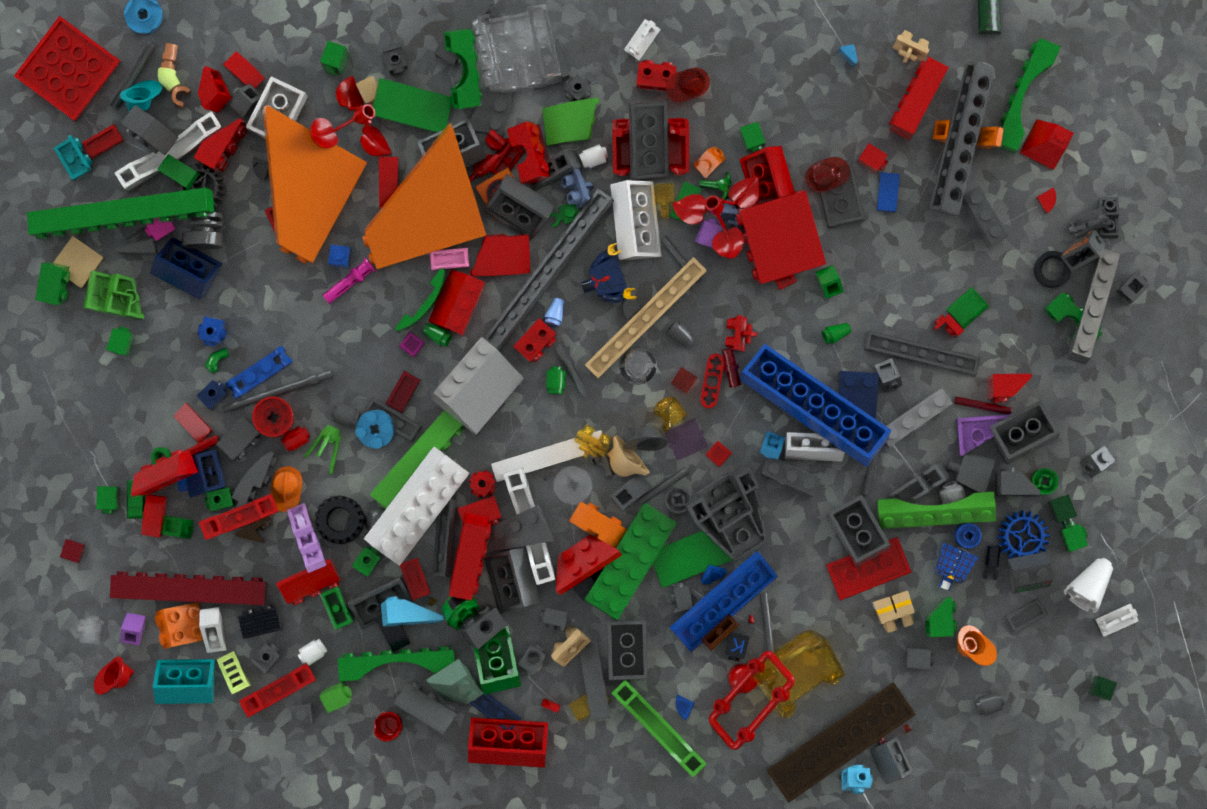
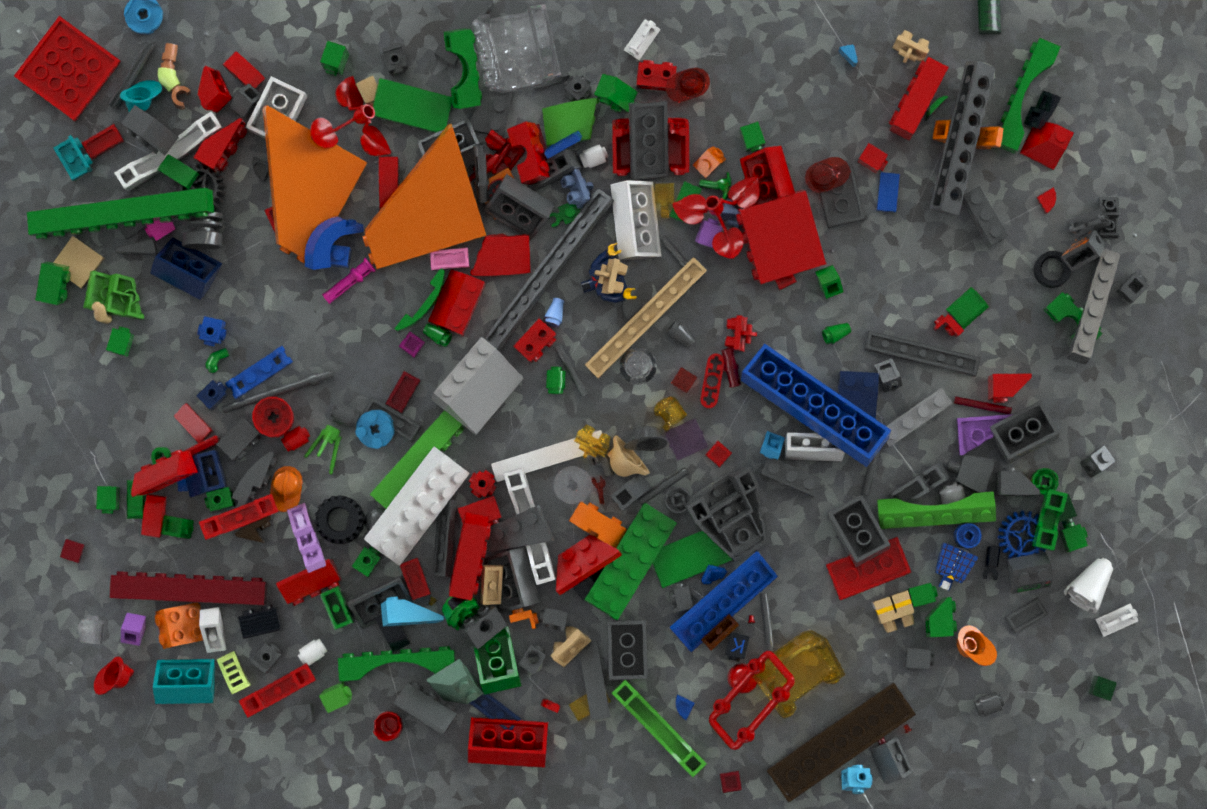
none -> tan arm [92,302,112,324]
none -> blue arch [305,217,364,270]
none -> dark grey pin [473,143,489,203]
none -> tan tile [480,565,503,605]
none -> orange bracket [509,608,539,629]
none -> blue tile [544,131,582,159]
none -> clear red hand [592,476,606,504]
none -> green brick [594,74,638,113]
none -> tan hips [594,258,628,294]
none -> dark red tile [720,770,742,793]
none -> green brick [907,583,938,607]
none -> green piece [926,96,949,121]
none -> black slope [1024,90,1061,130]
none -> green arch [1032,489,1068,551]

